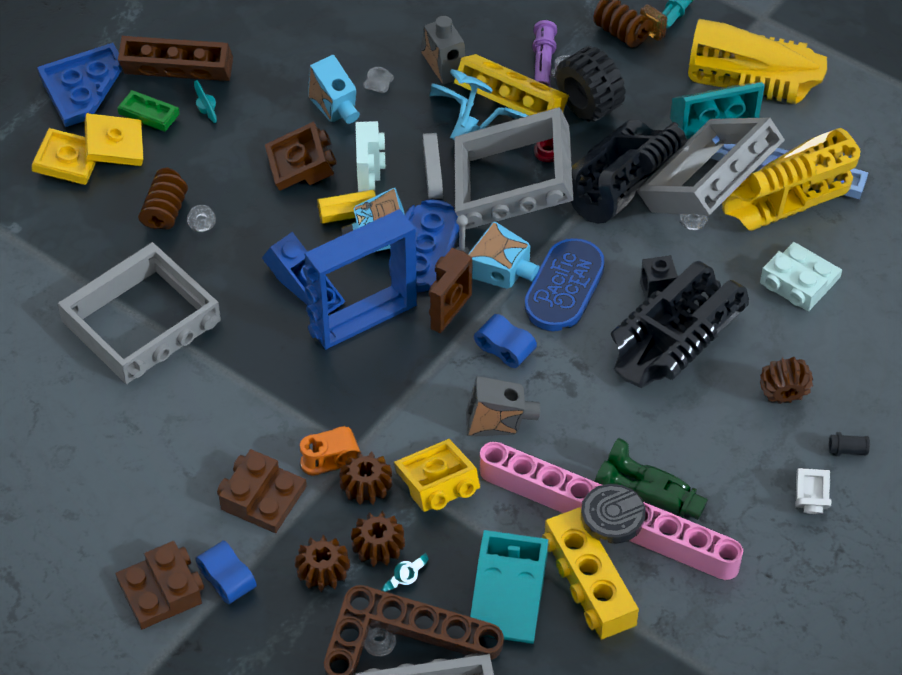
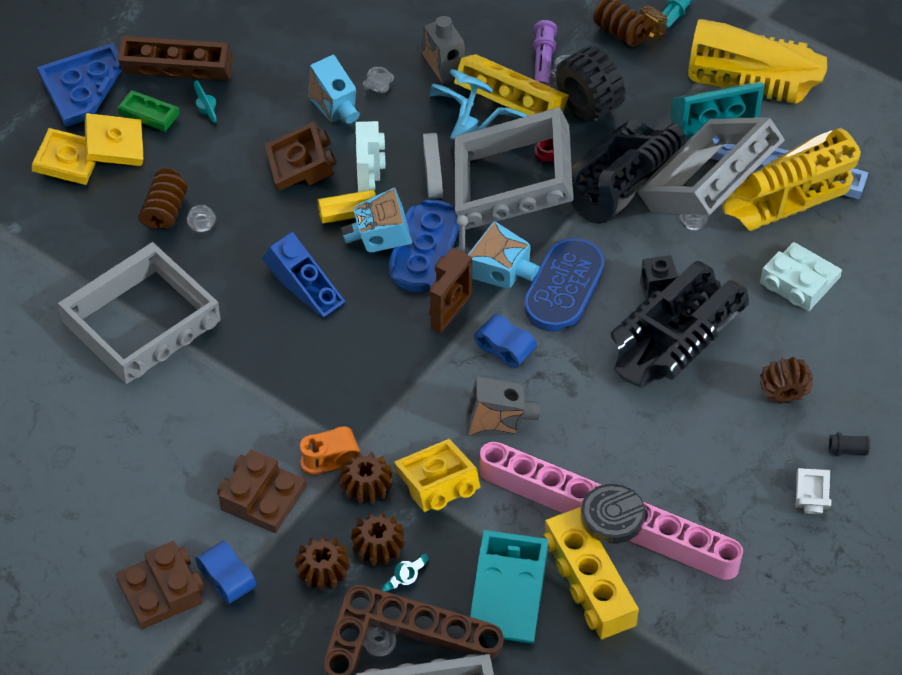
blue window [303,209,417,350] -> none
dark green piece [594,438,708,520] -> none

